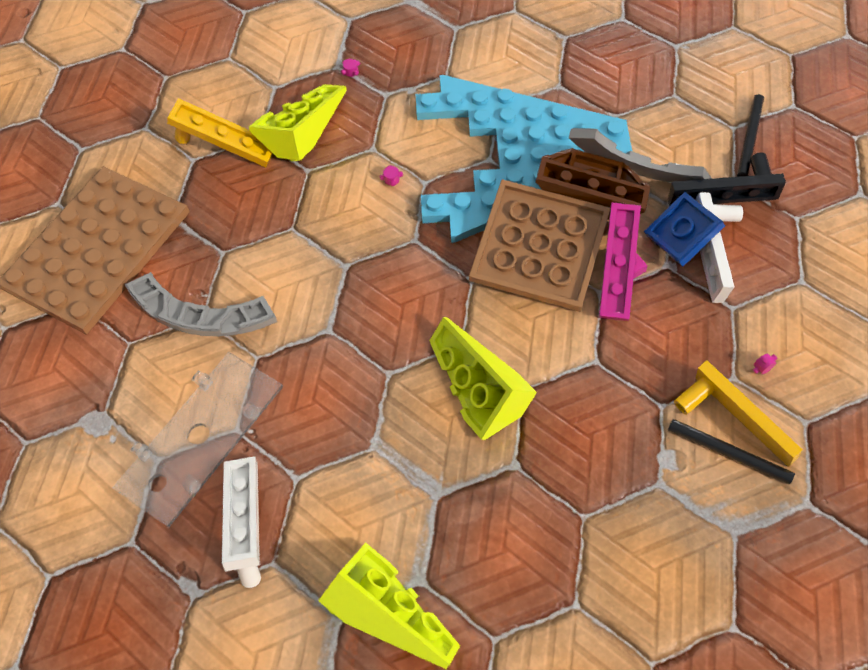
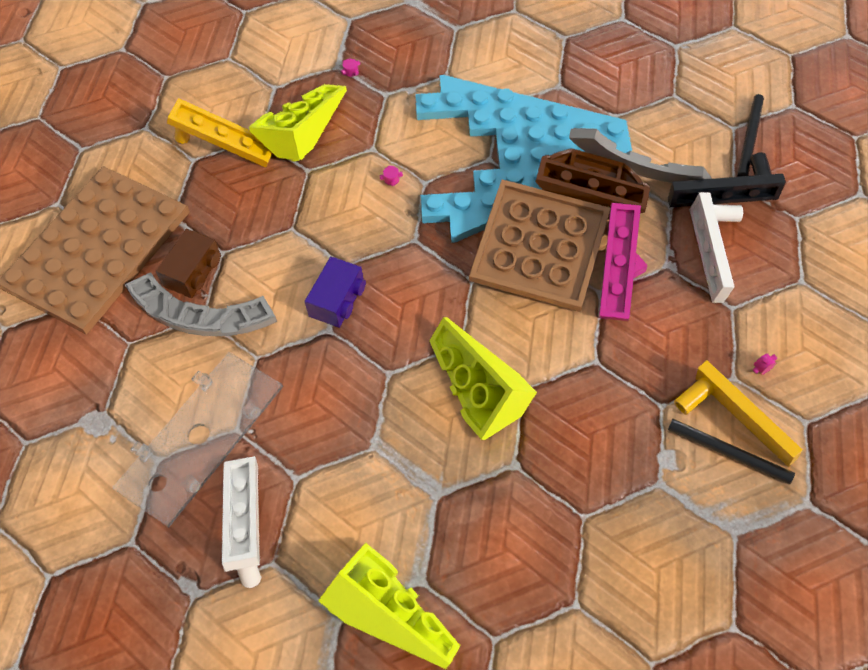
blue tile [644,192,725,267] -> none
none -> reddish brown brick [155,229,221,298]
none -> dark purple brick [304,256,366,328]

